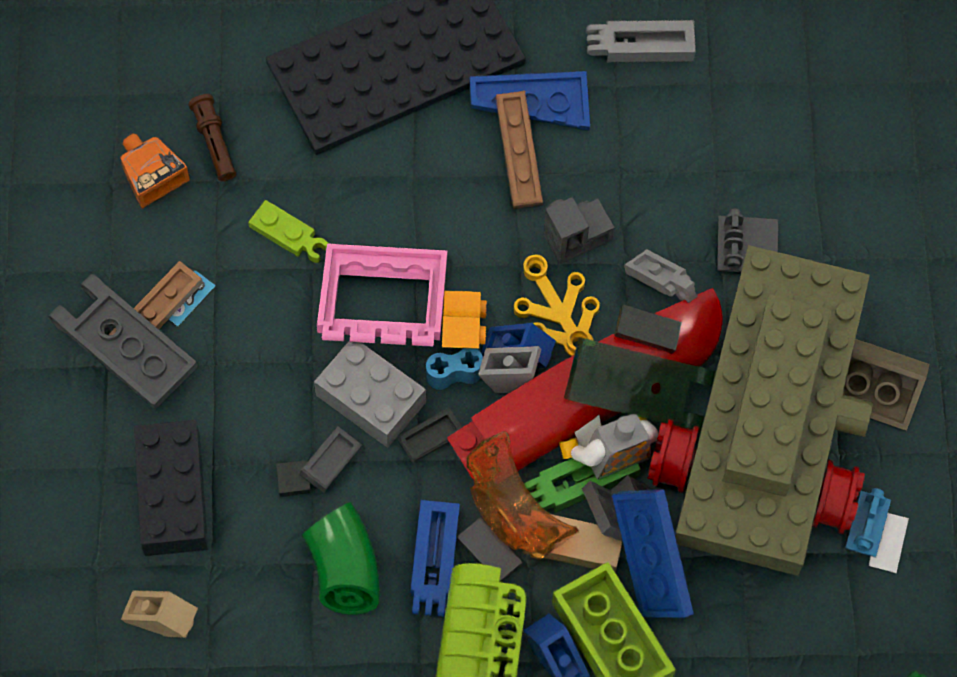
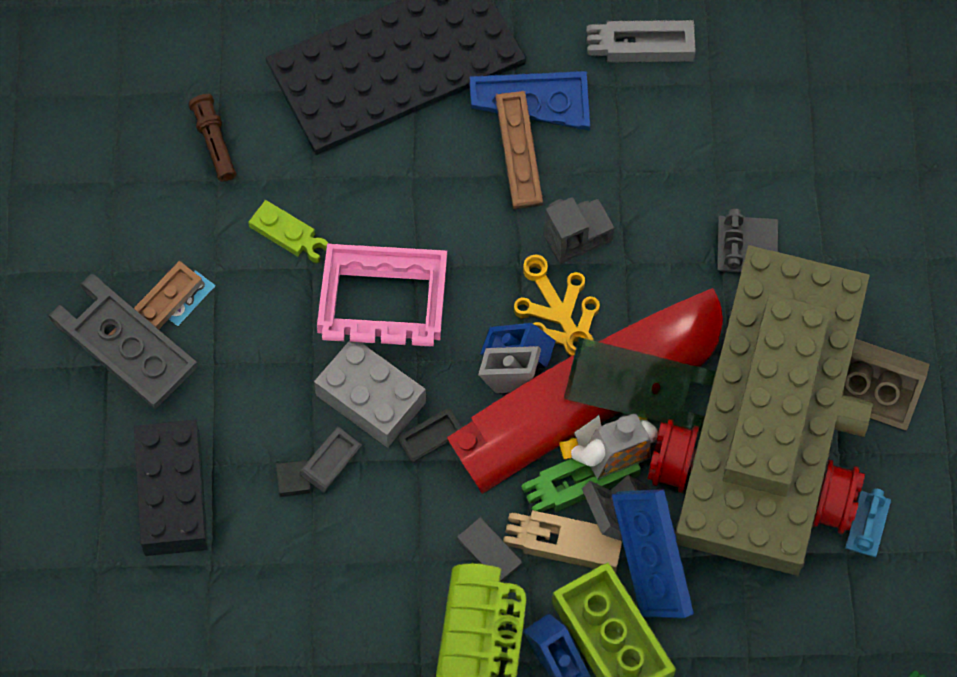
orange torso [120,134,190,208] -> none
tan slope [121,591,198,638] -> none
green brick [302,502,380,614] -> none
blue hinge [411,500,460,617] -> none
dark azure axle [426,348,483,390] -> none
light orange brick [442,291,487,349] -> none
clear orange windscreen [466,430,579,559] -> none
pearl dark grey tile [614,304,682,354] -> none
light grey hinge [624,249,698,303] -> none
white sticker [869,513,909,573] -> none

